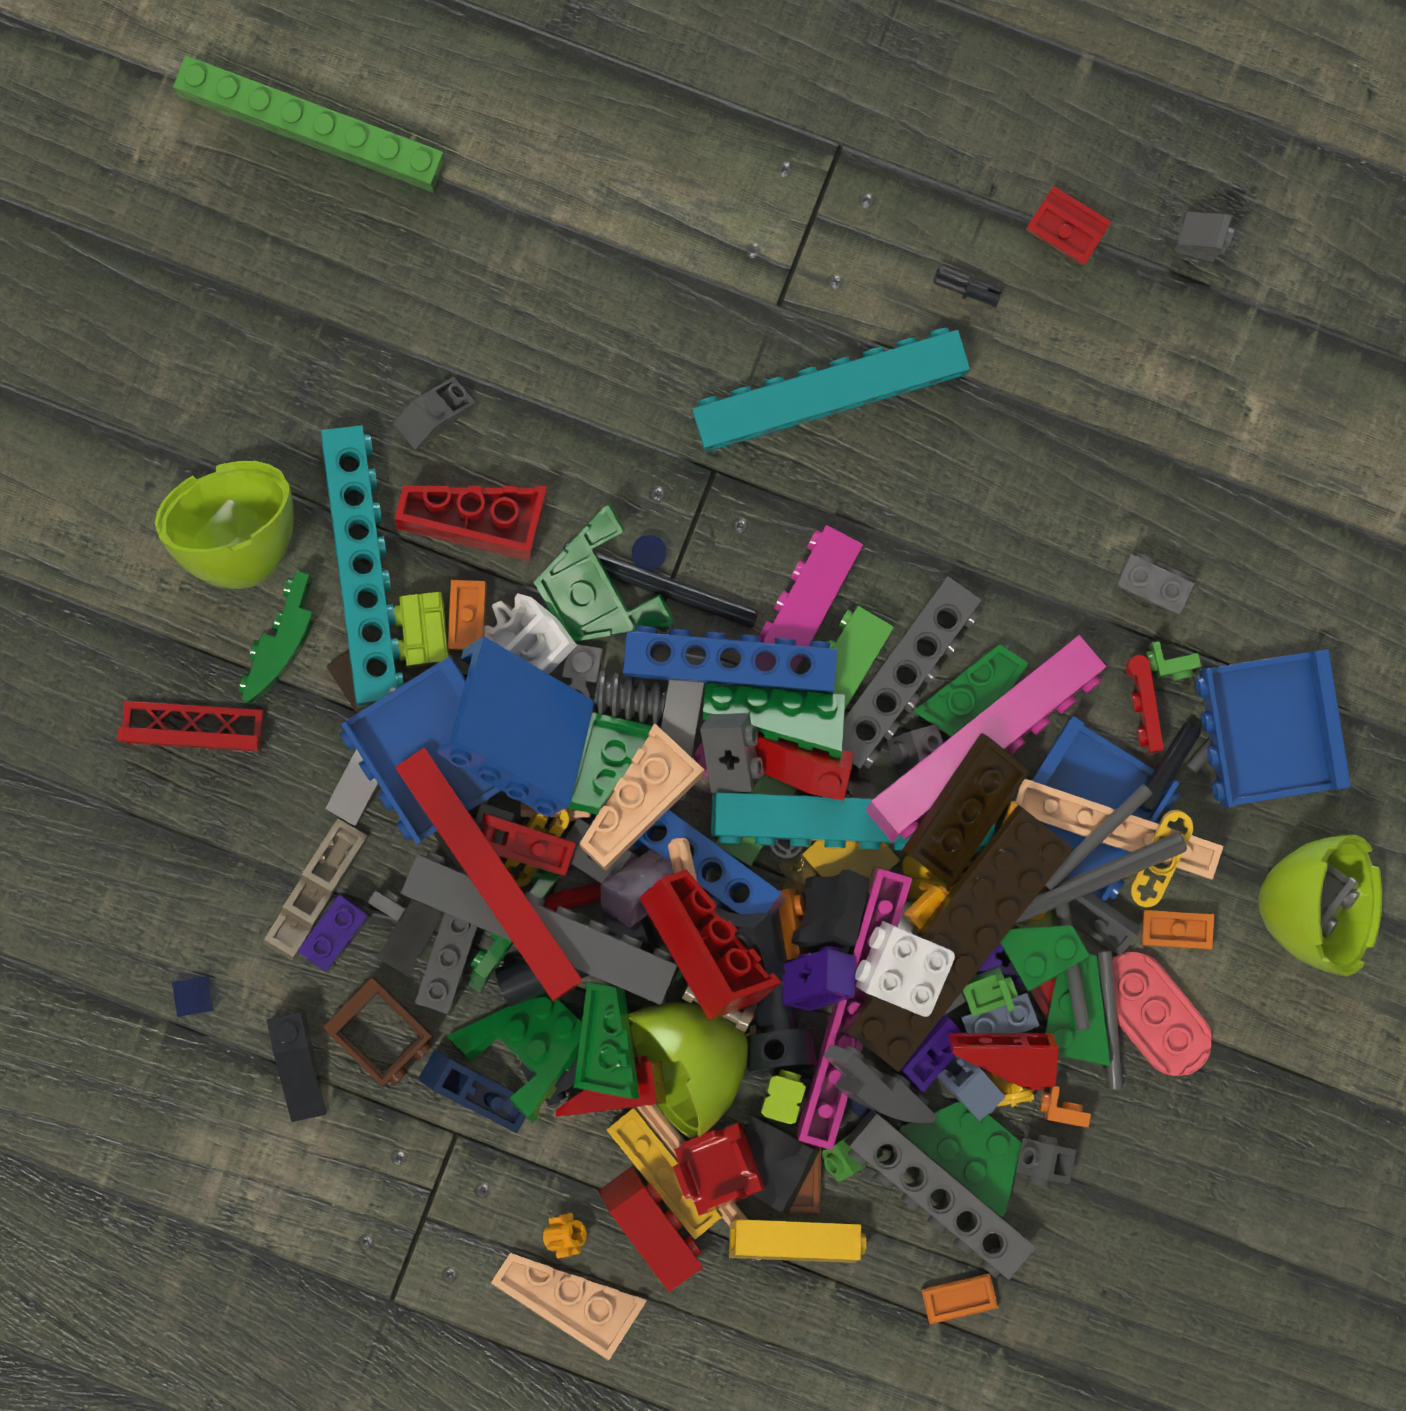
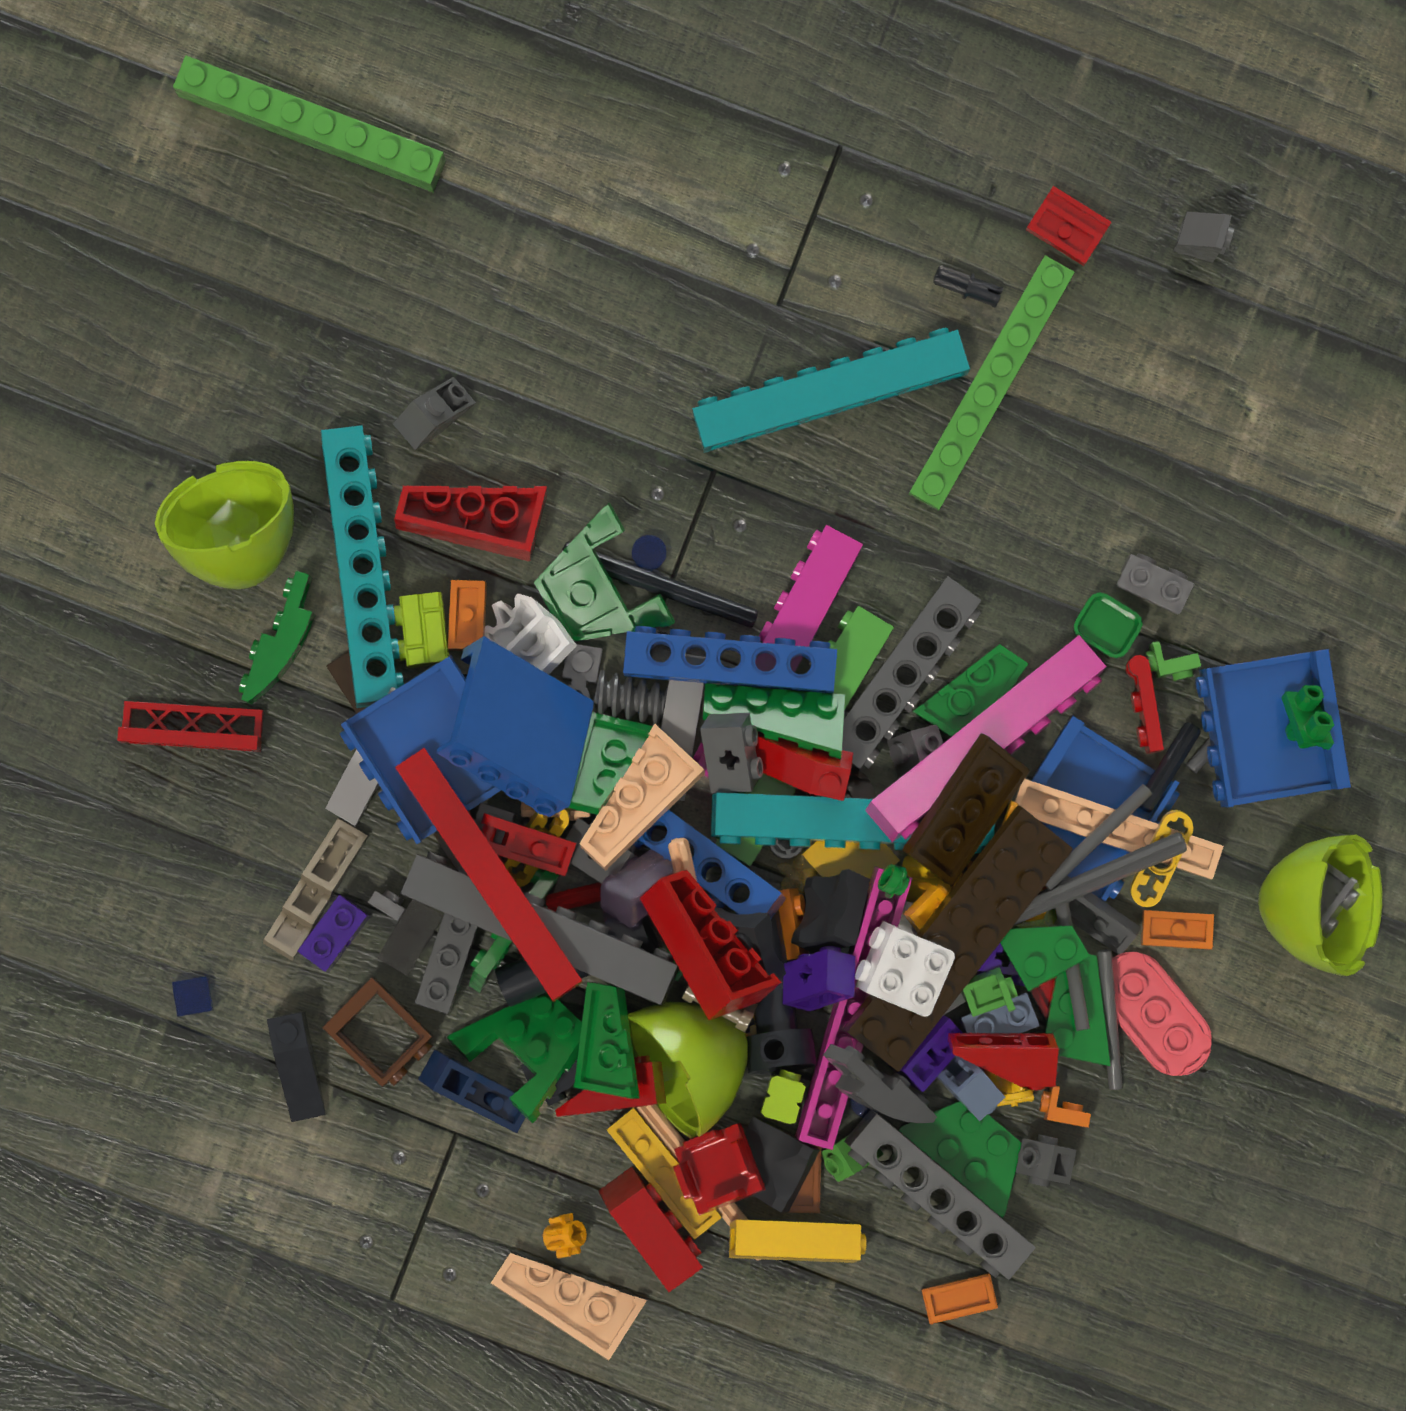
none -> green plate [878,864,909,898]
none -> bright green plate [909,255,1075,511]
none -> green piece [1073,592,1143,658]
none -> green hips [1281,685,1334,750]

